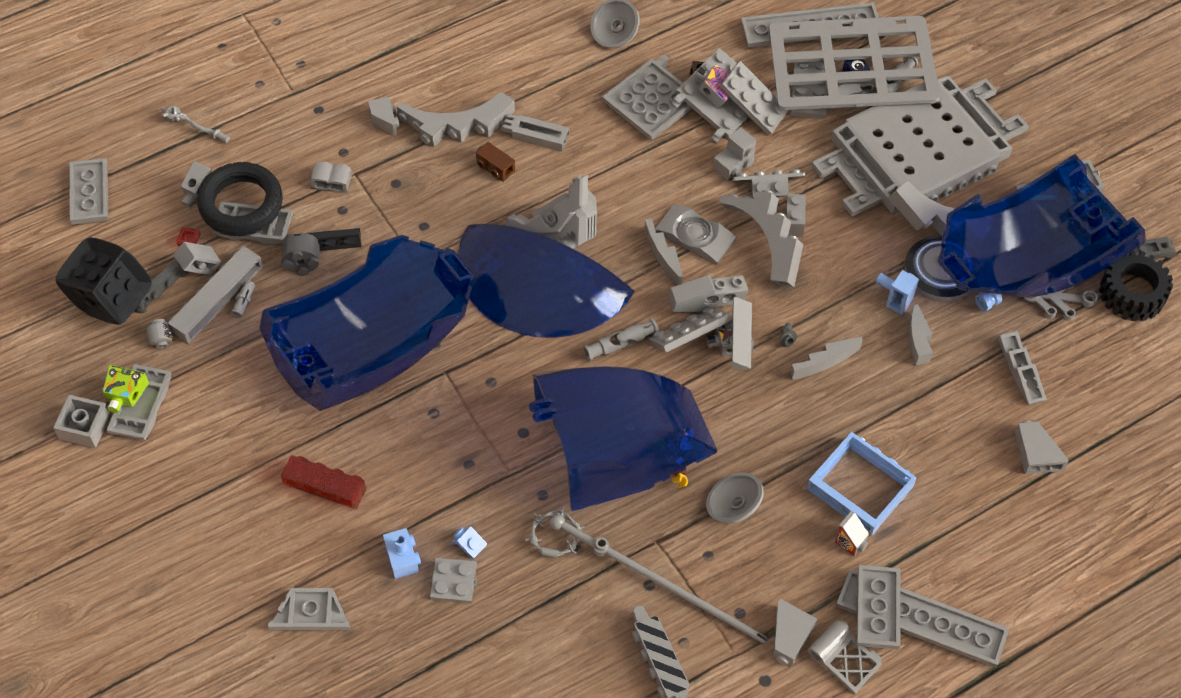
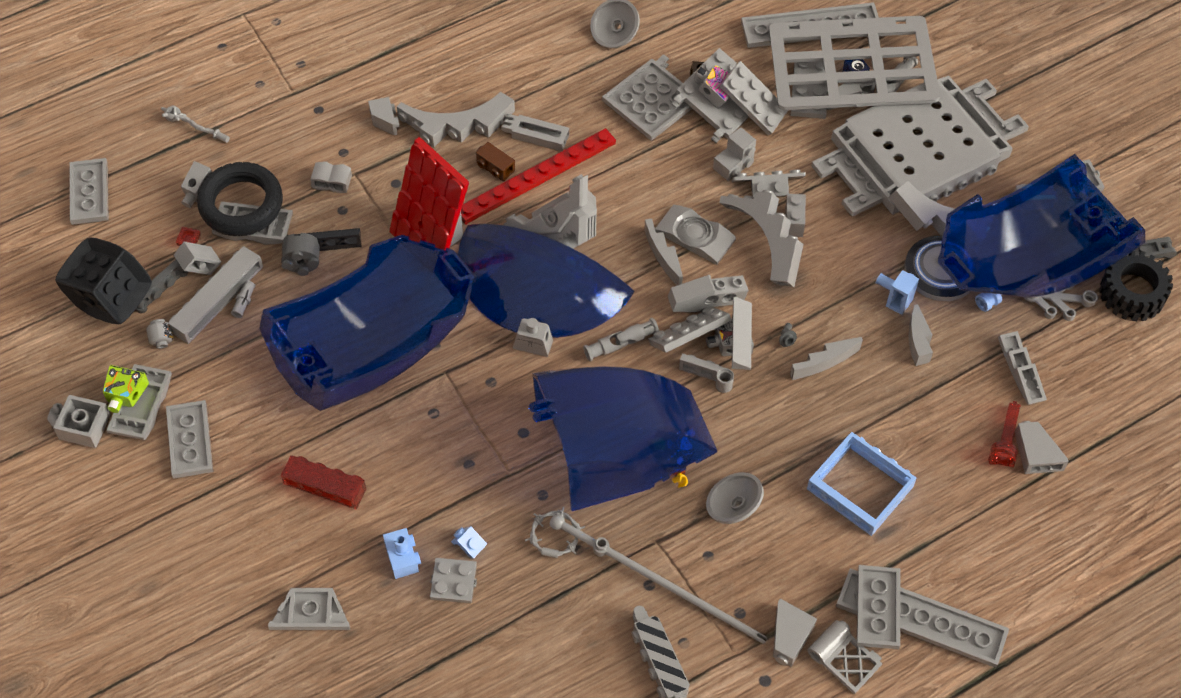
slope [834,511,869,556] -> none
none -> light grey arm [47,403,63,427]
none -> light grey plate [166,400,213,479]
none -> red piece [389,137,469,277]
none -> red plate [461,128,616,225]
none -> light grey torso [513,318,553,357]
none -> light grey plate [679,353,734,393]
none -> clear red piece [988,401,1021,468]

